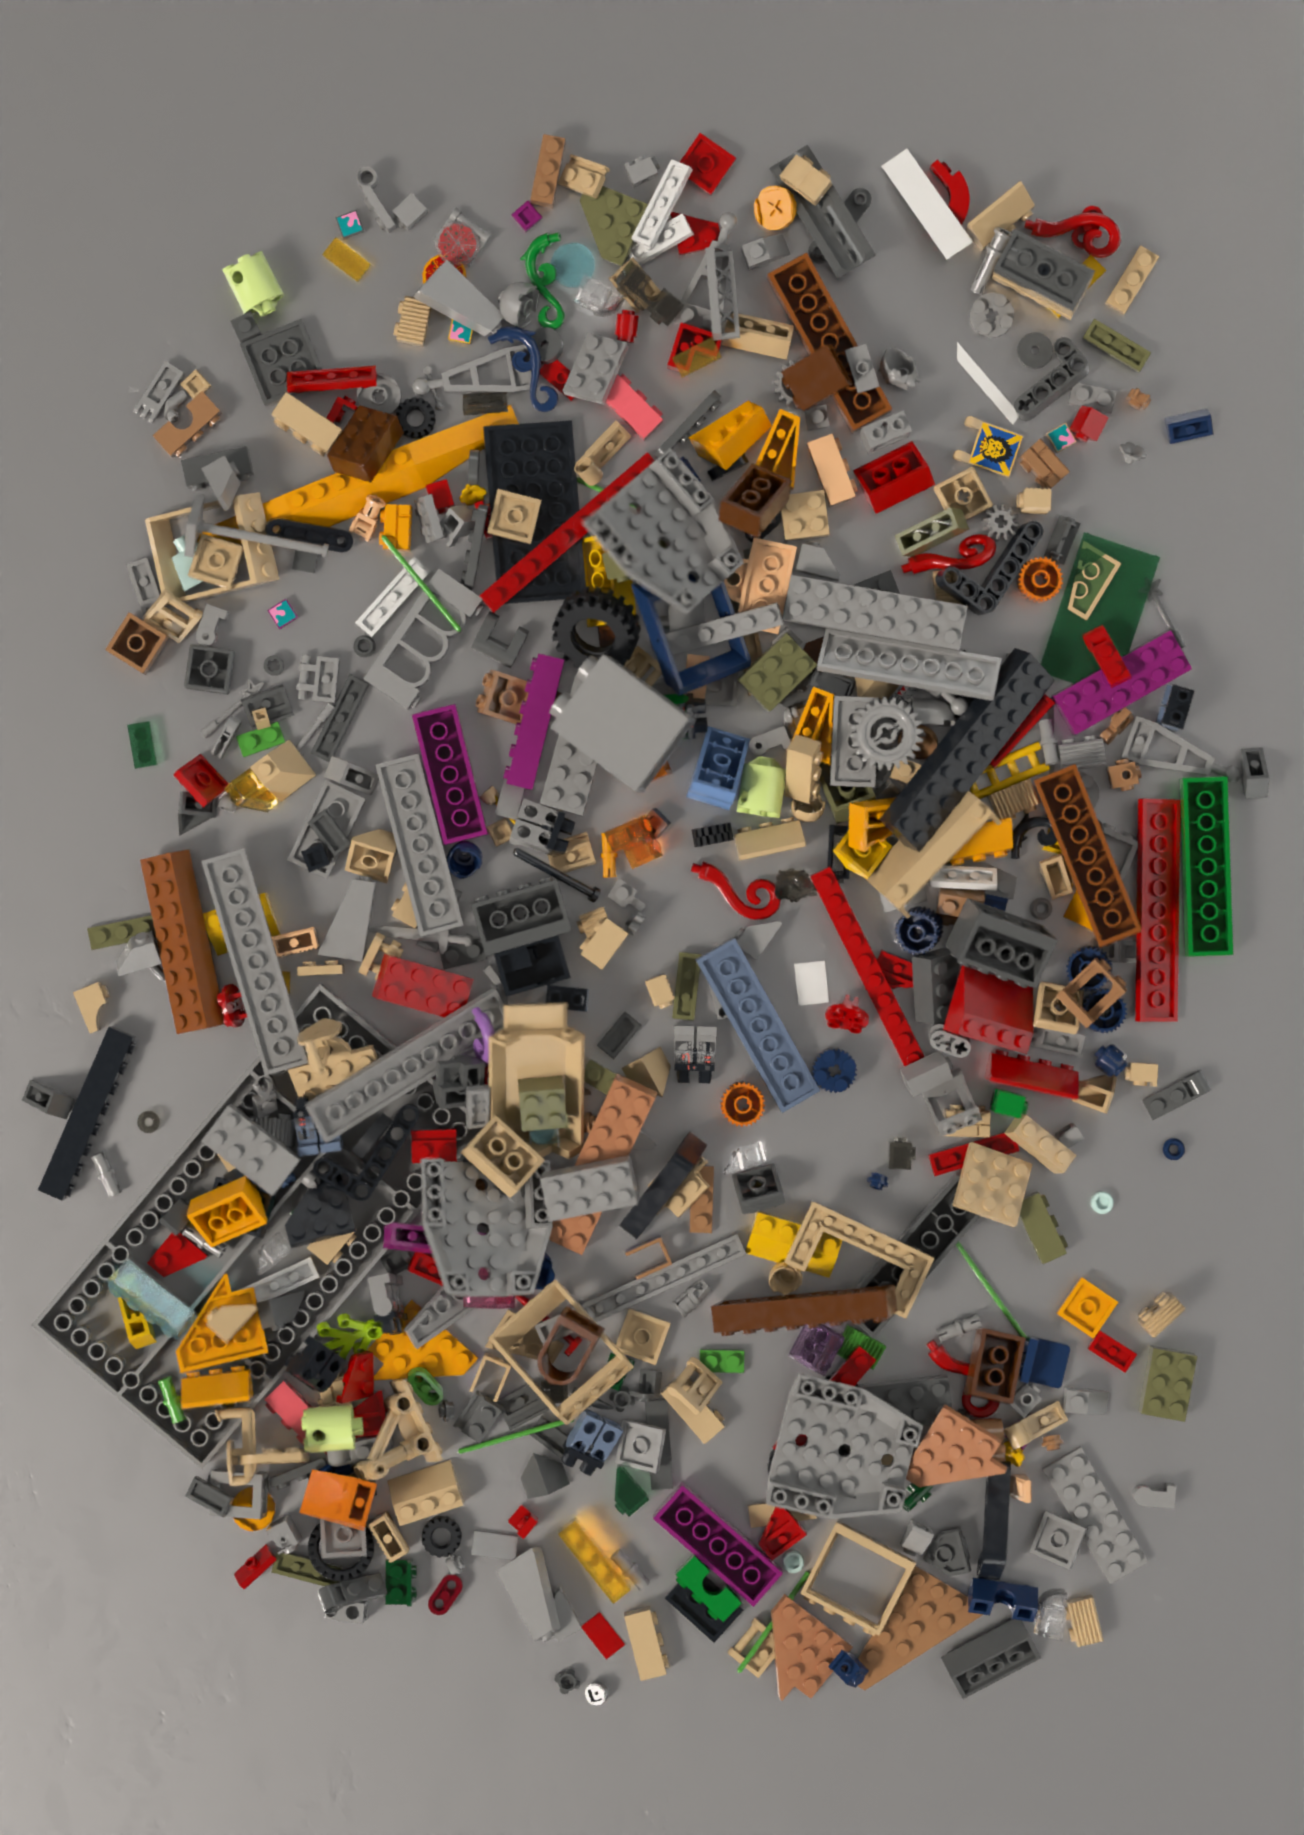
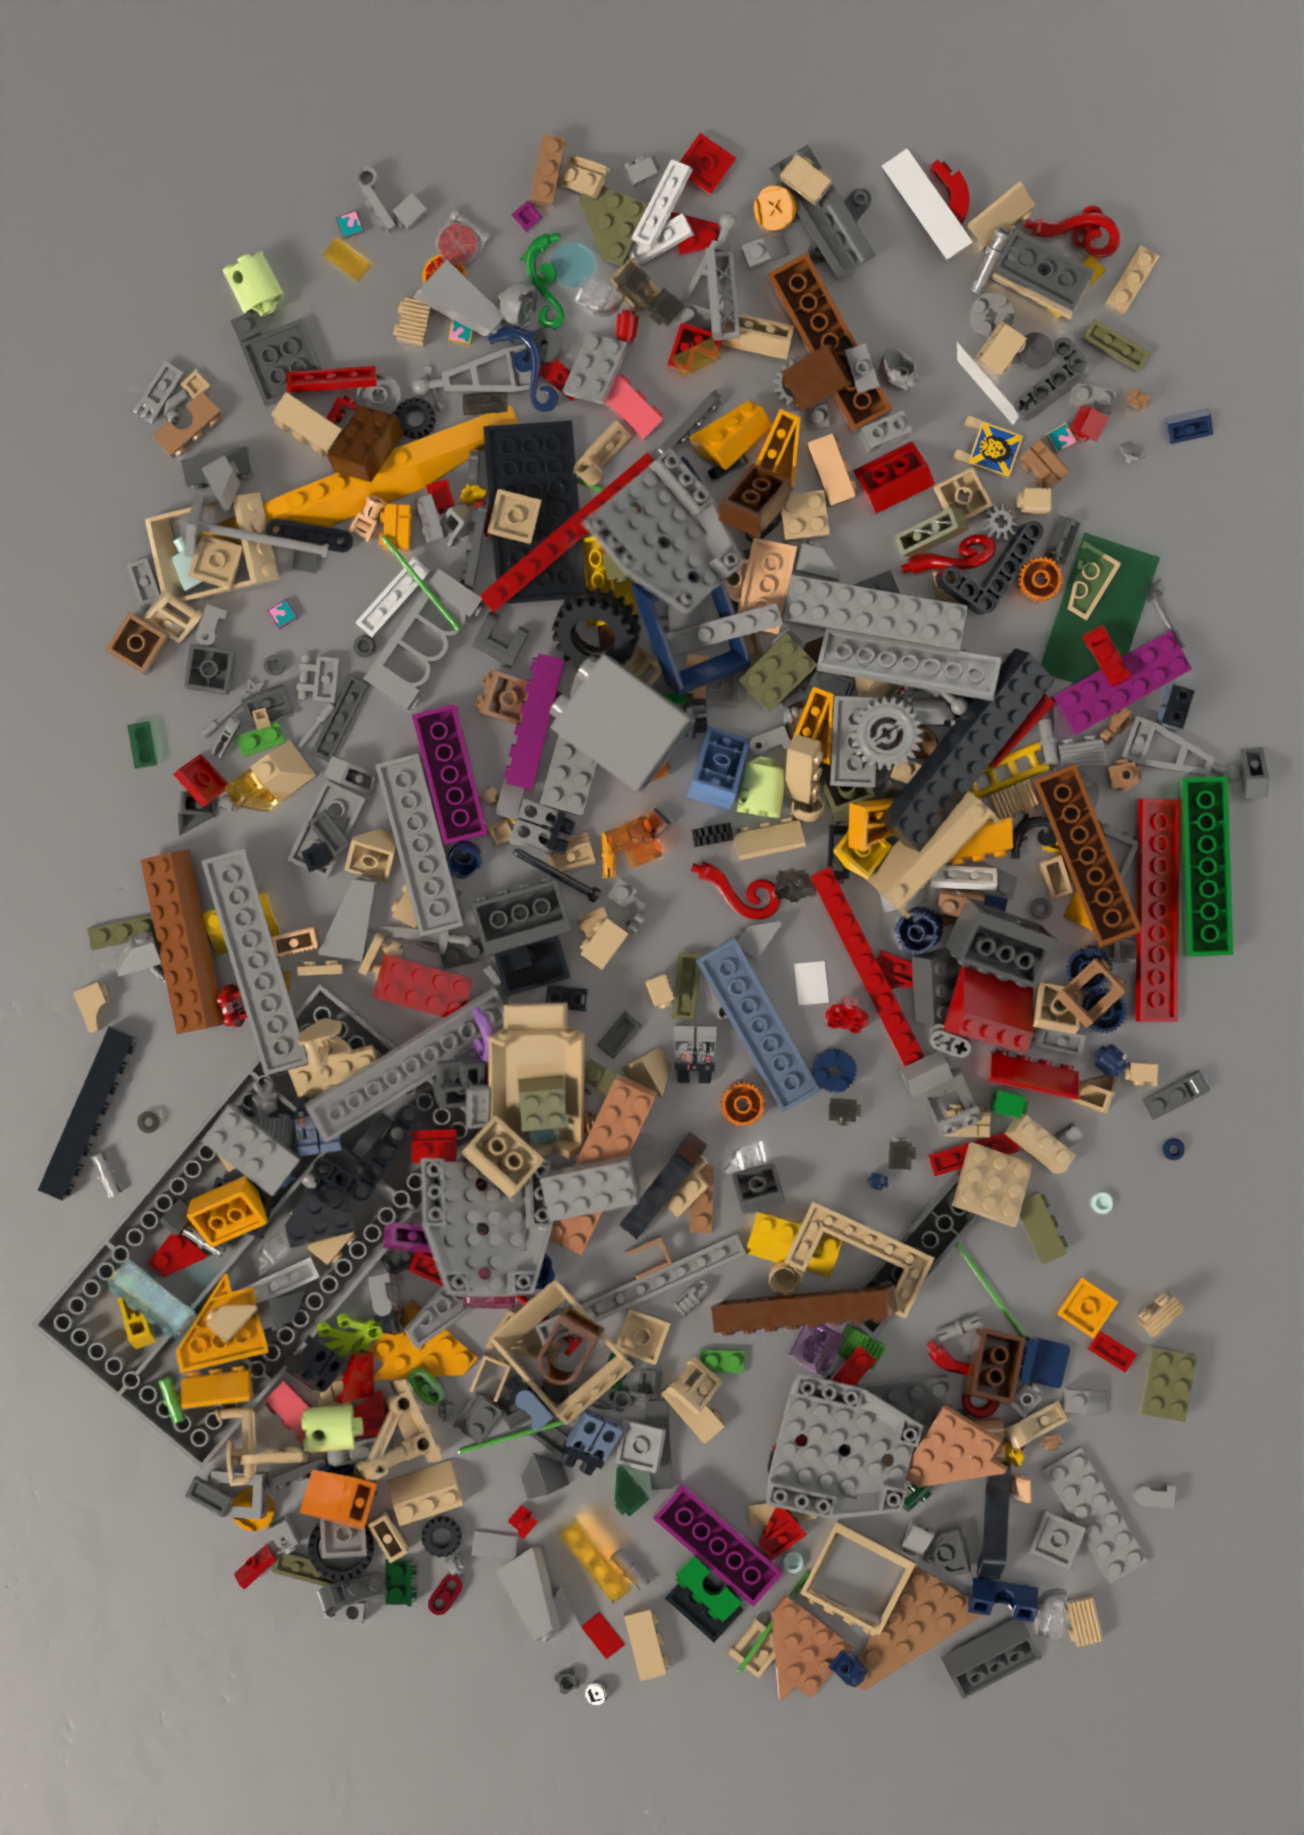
dark grey slope [22,1080,75,1120] -> none
none -> sand blue hips [504,1375,556,1432]
none -> clear smoke brick [828,1097,861,1126]
none -> tan brick [976,320,1027,375]

